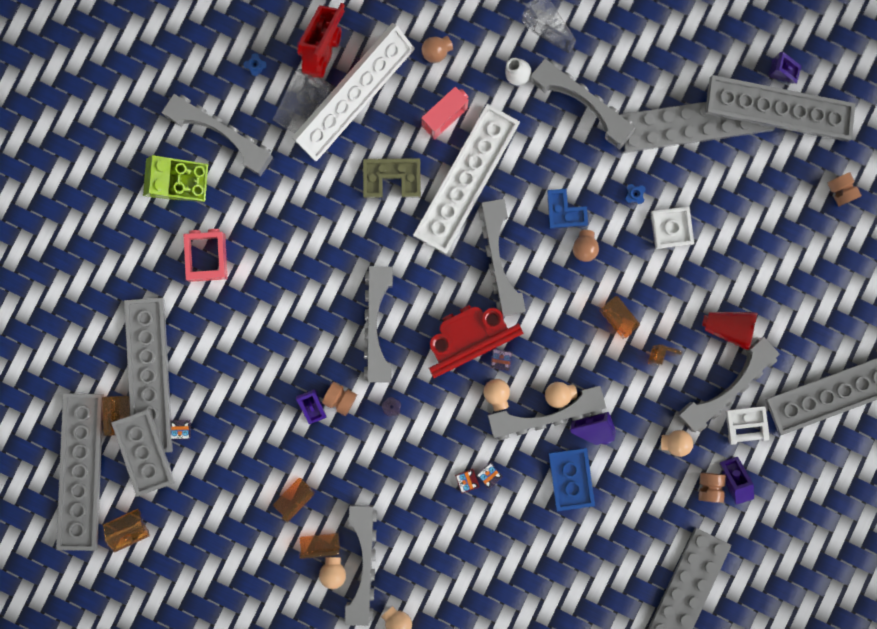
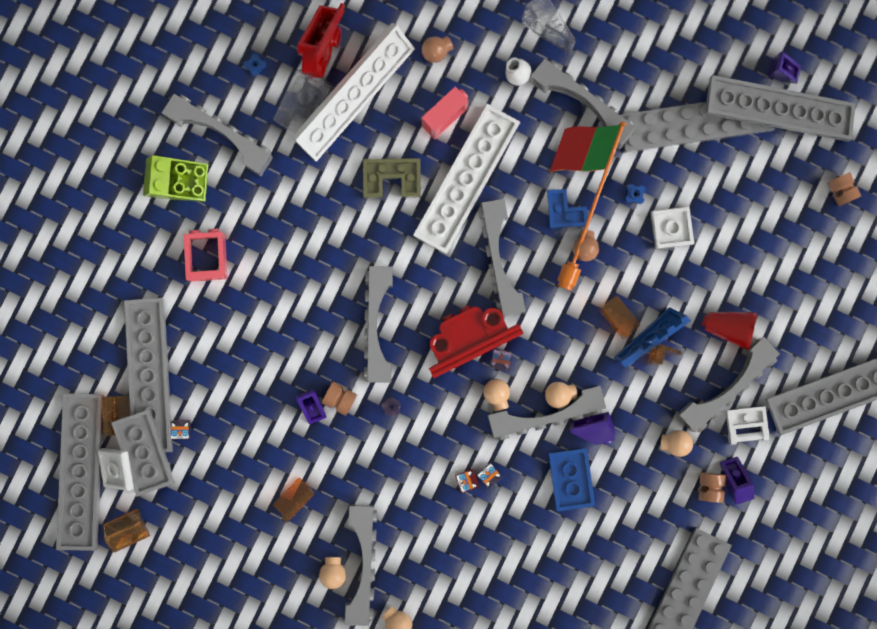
clear orange panel [300,533,340,559] -> none
none -> white plate [98,448,134,491]
none -> flag [550,121,627,291]
none -> blue wing [613,307,691,368]

